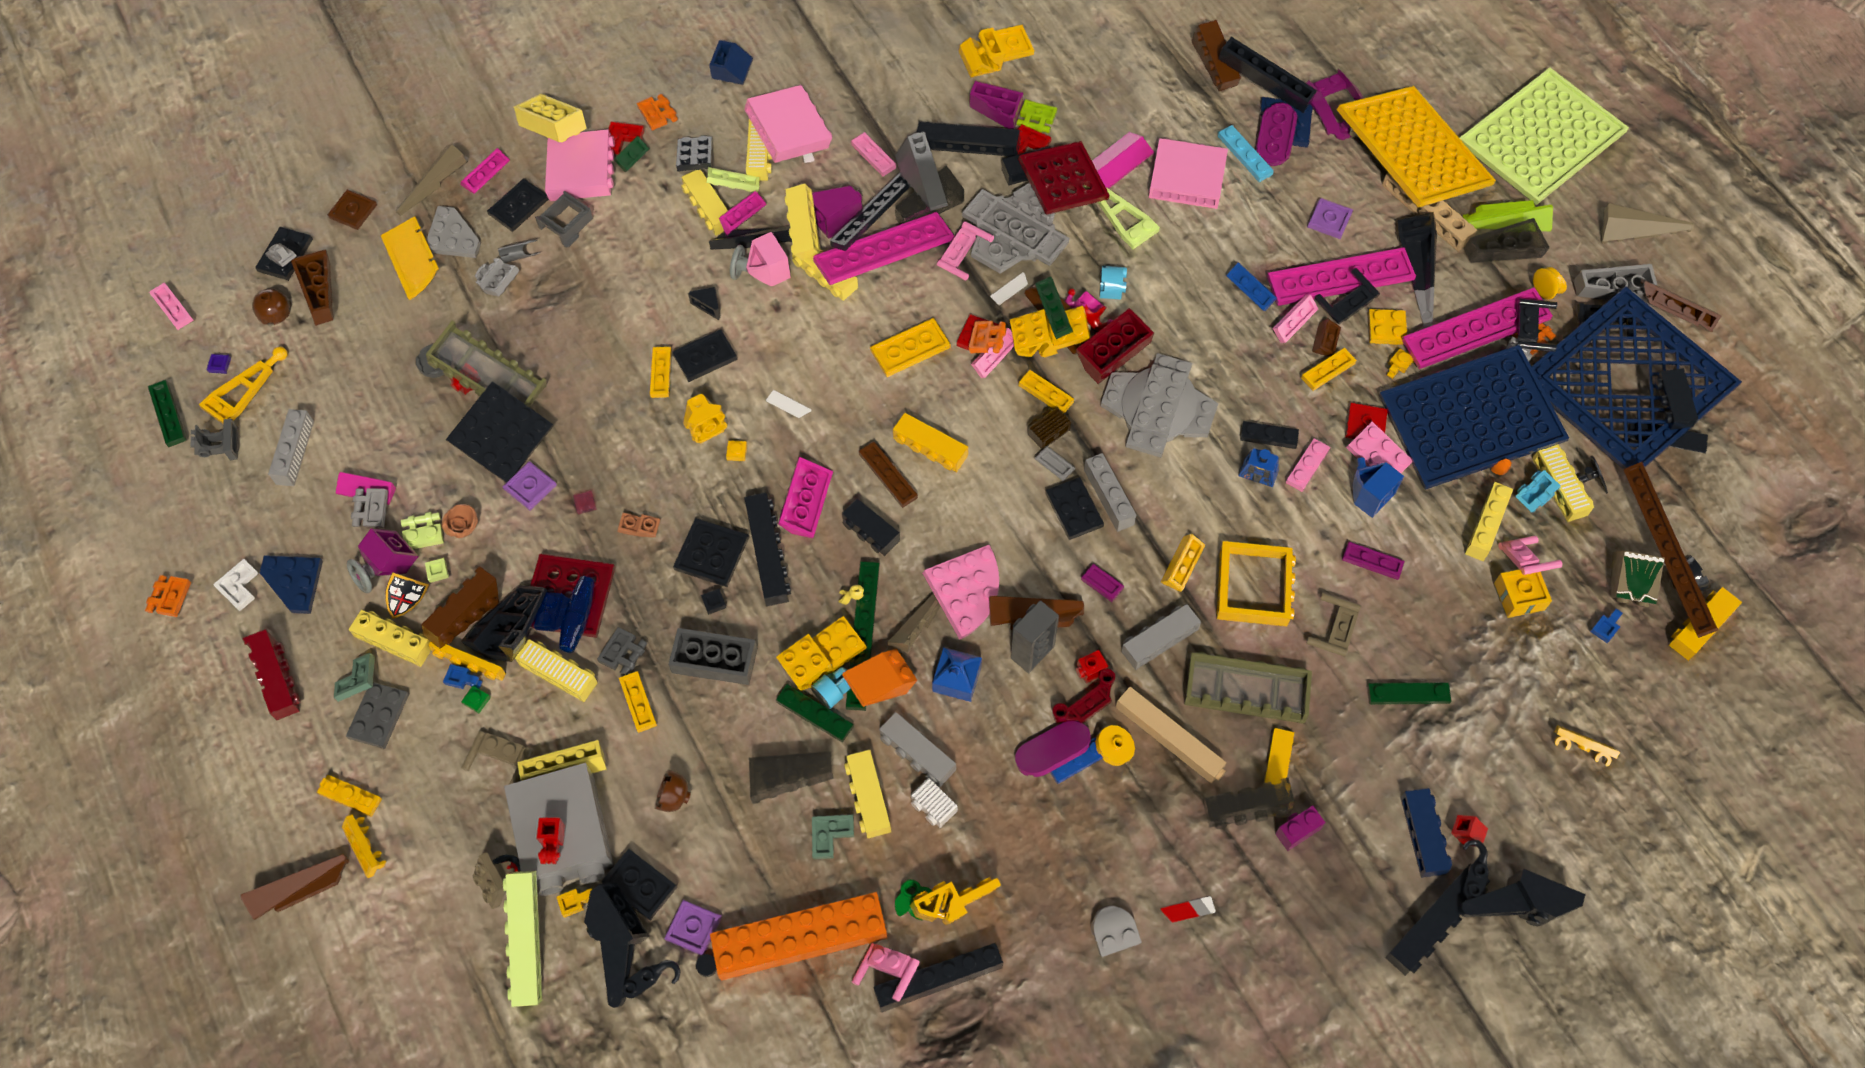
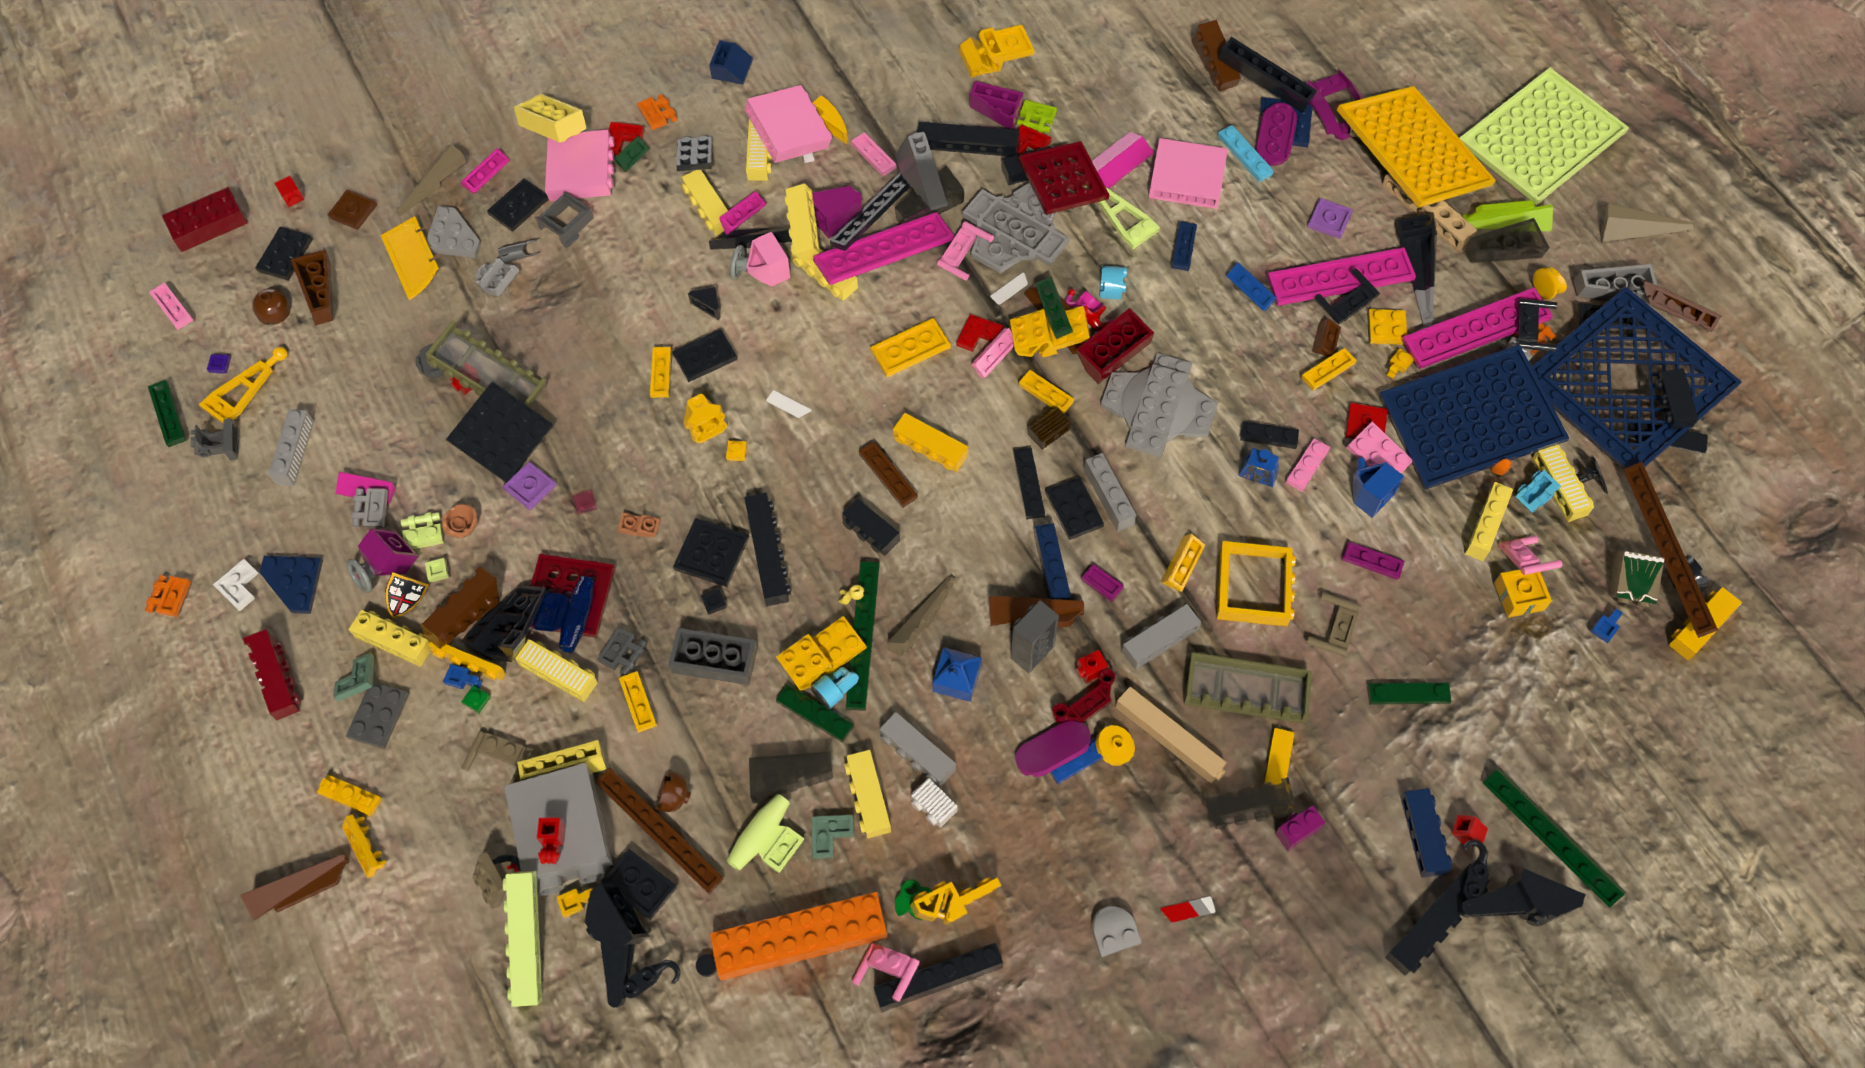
light grey plate [265,243,296,267] -> none
medium lavender tile [664,900,722,956] -> none
yellowish green plate [707,167,759,193] -> none
dark pink slope [778,457,833,538] -> none
orange slope [842,649,917,707] -> none
bright pink plate [922,545,999,640] -> none
orange plate [969,321,1007,354] -> none
light grey tile [1035,446,1075,481] -> none
bright pink plate [1272,295,1318,343] -> none
yellow plate [1554,725,1620,766] -> none
none -> dark red brick [162,187,248,252]
none -> red brick [274,175,304,208]
none -> reddish brown plate [595,768,724,894]
none -> yellowish green plate [727,794,804,874]
none -> yellow slope [812,95,848,144]
none -> black plate [1013,448,1045,520]
none -> dark blue brick [1034,523,1070,600]
none -> dark blue plate [1172,222,1197,271]
none -> dark green plate [1483,768,1627,908]

